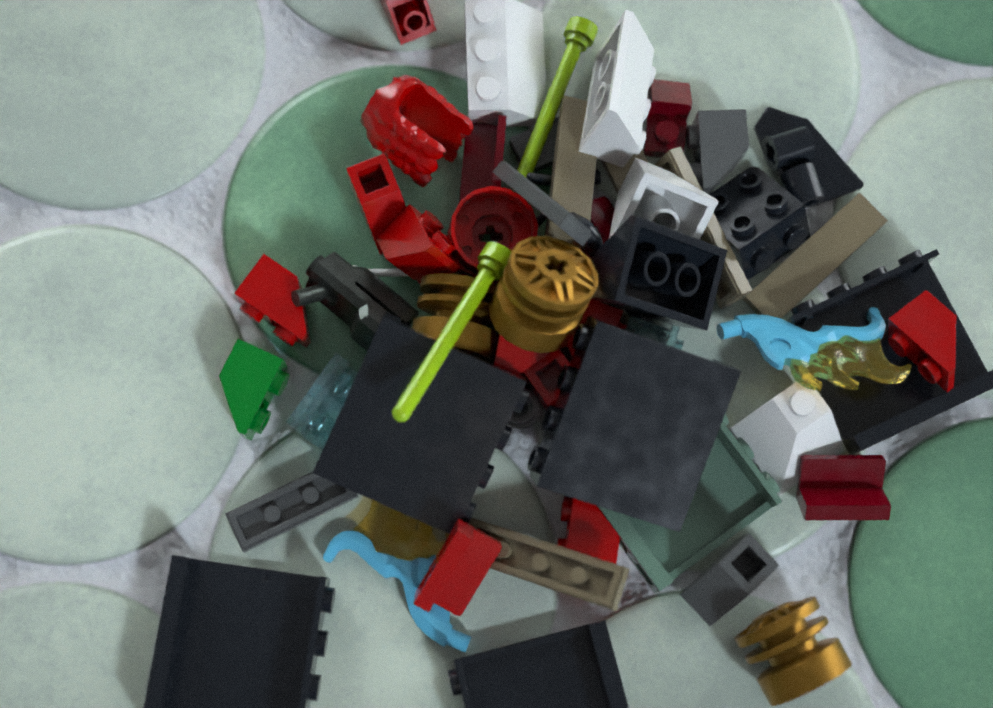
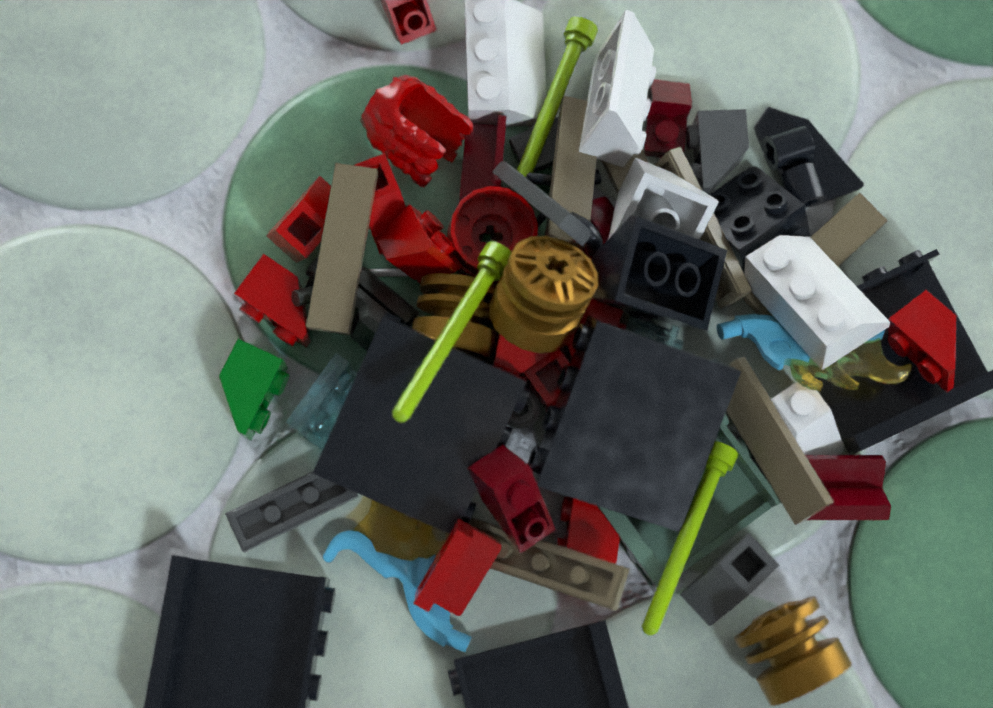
none -> red slope [266,176,331,263]
none -> dark tan tile [306,163,378,336]
none -> dark red slope [468,445,556,553]
none -> lime piece [642,441,738,636]
none -> dark tan tile [726,357,834,525]
none -> white slope [744,235,890,370]

